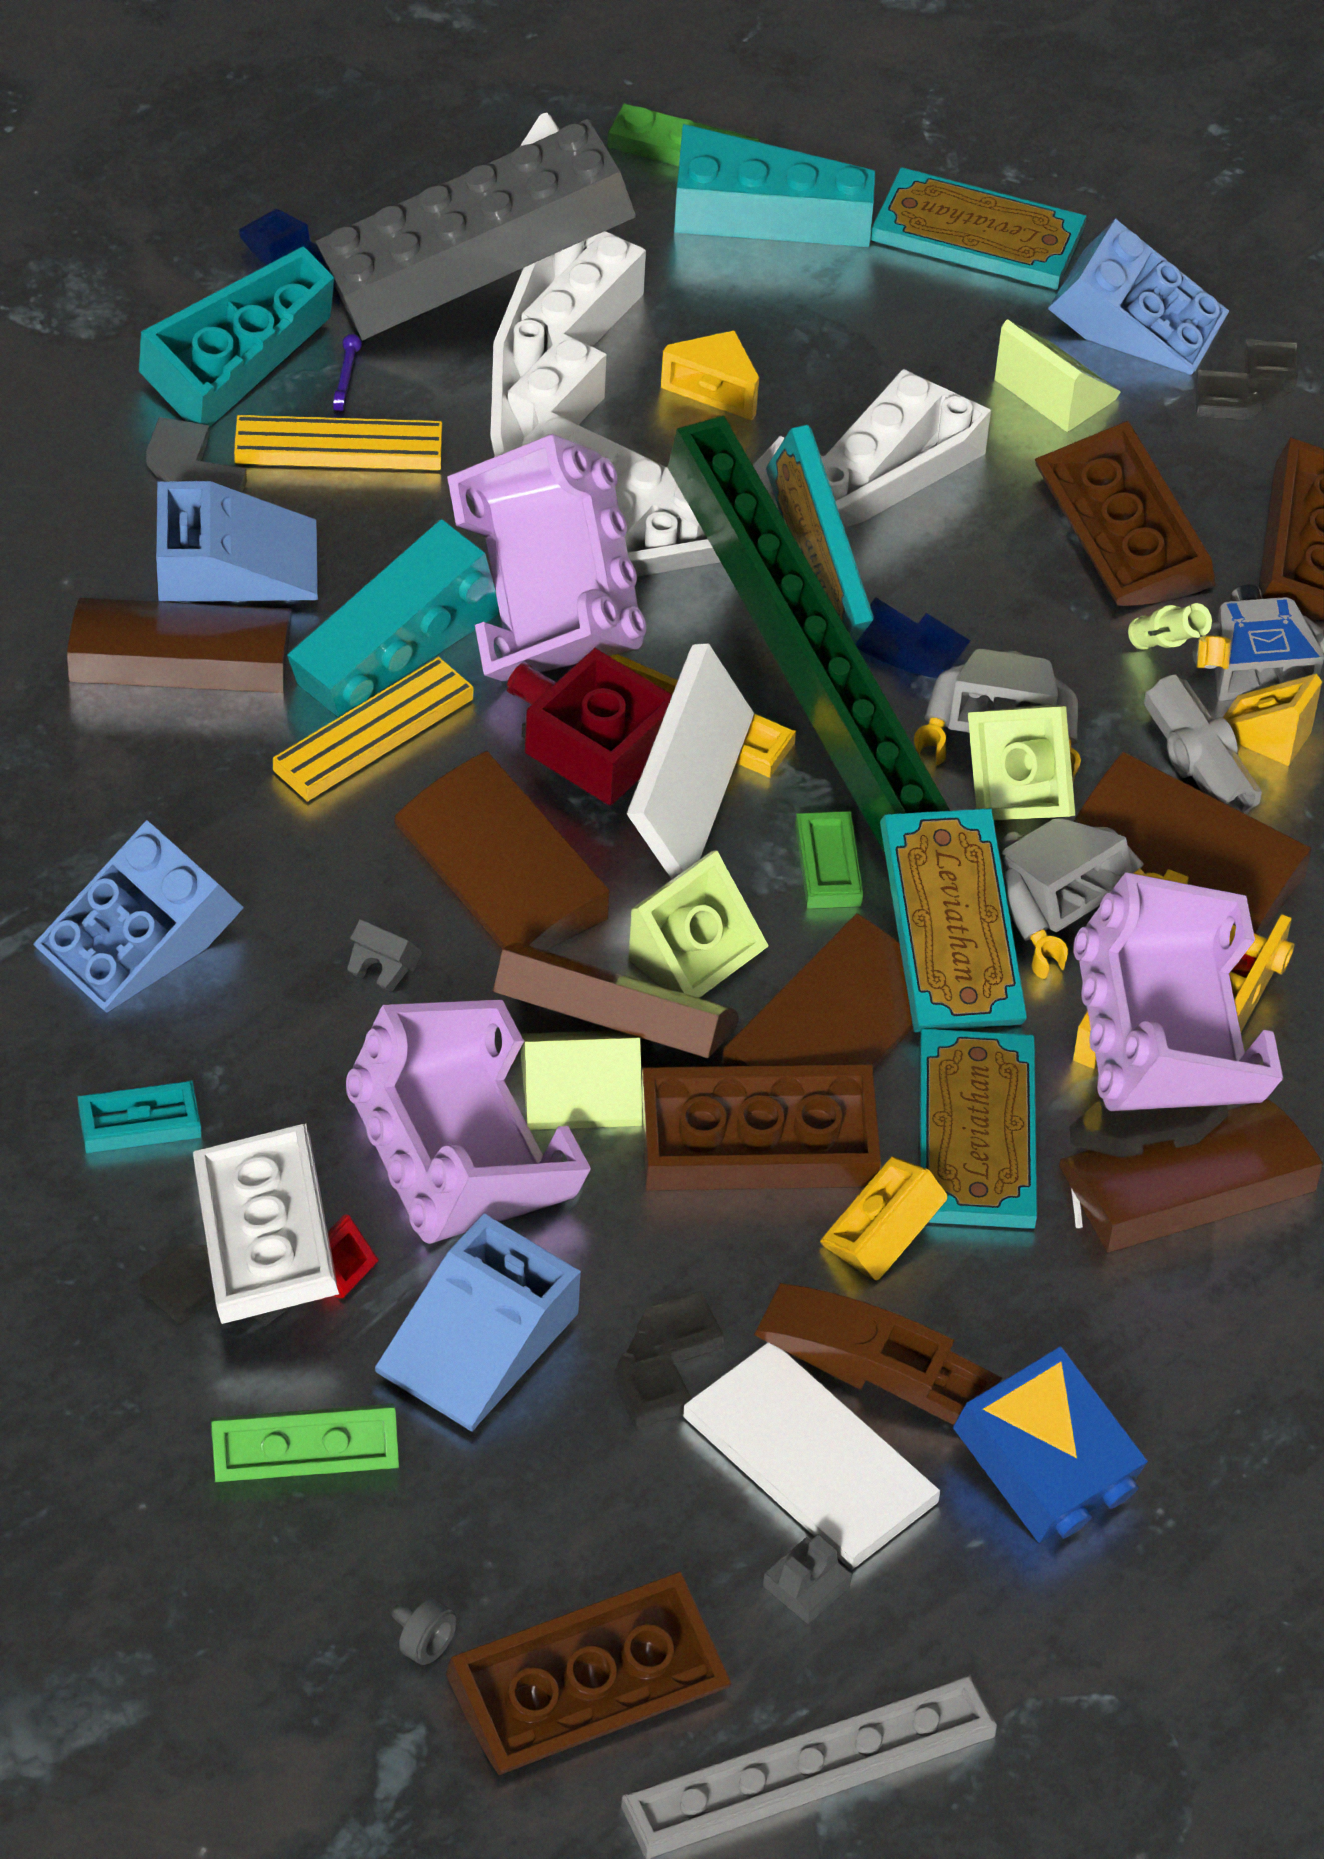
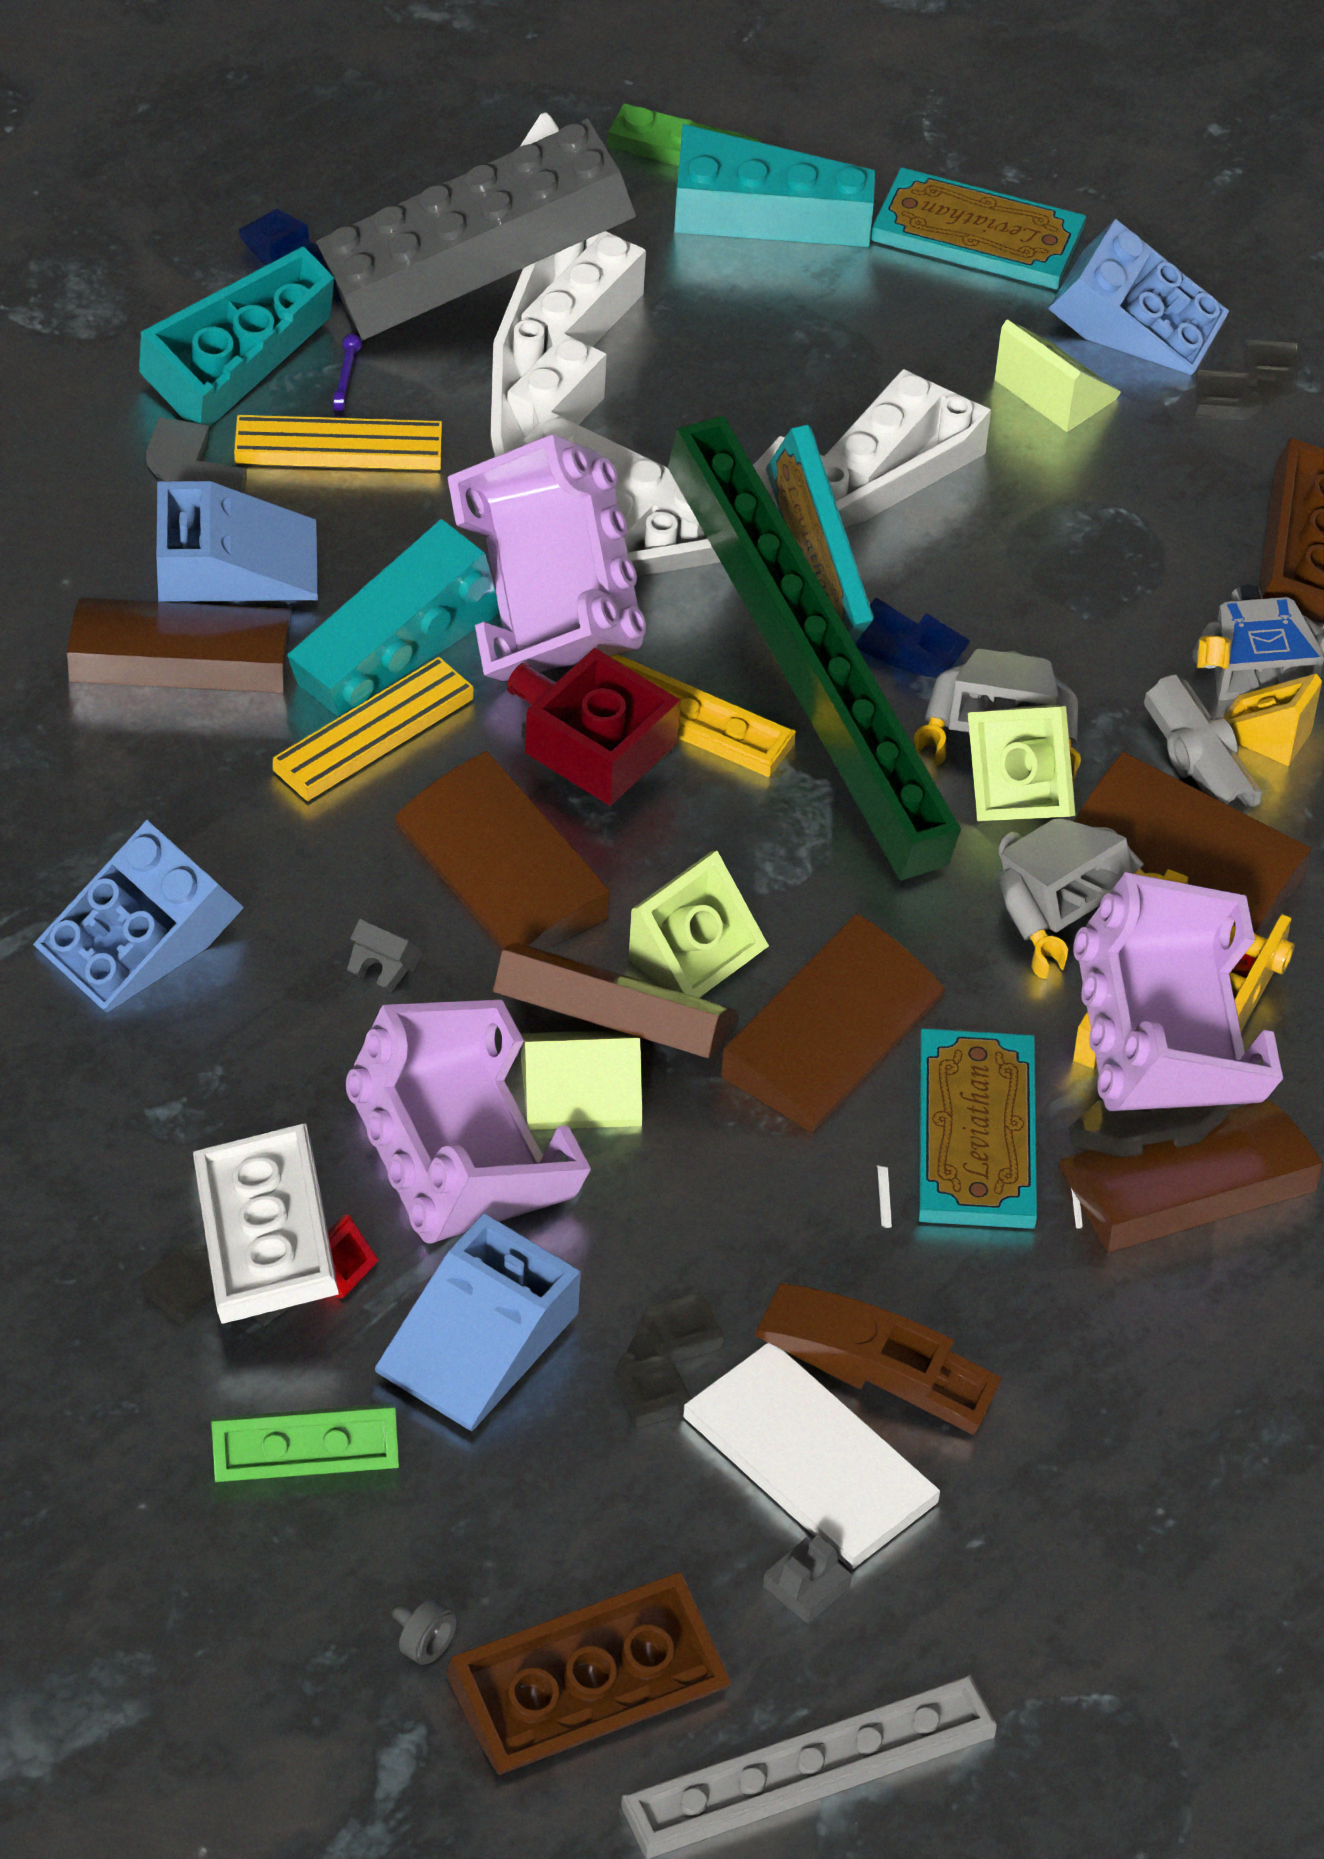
teal tile [77,1081,201,1153] -> none
white tile [627,643,754,879] -> none
reddish brown slope [642,1064,881,1191] -> none
yellow slope [661,330,759,420] -> none
bright green tile [795,811,863,909] -> none
yellow slope [820,1156,947,1281] -> none
tile [880,808,1027,1032] -> none
blue brick [953,1346,1148,1544] -> none
reddish brown slope [1035,421,1216,606] -> none
yellowish green pin [1128,603,1212,650] -> none

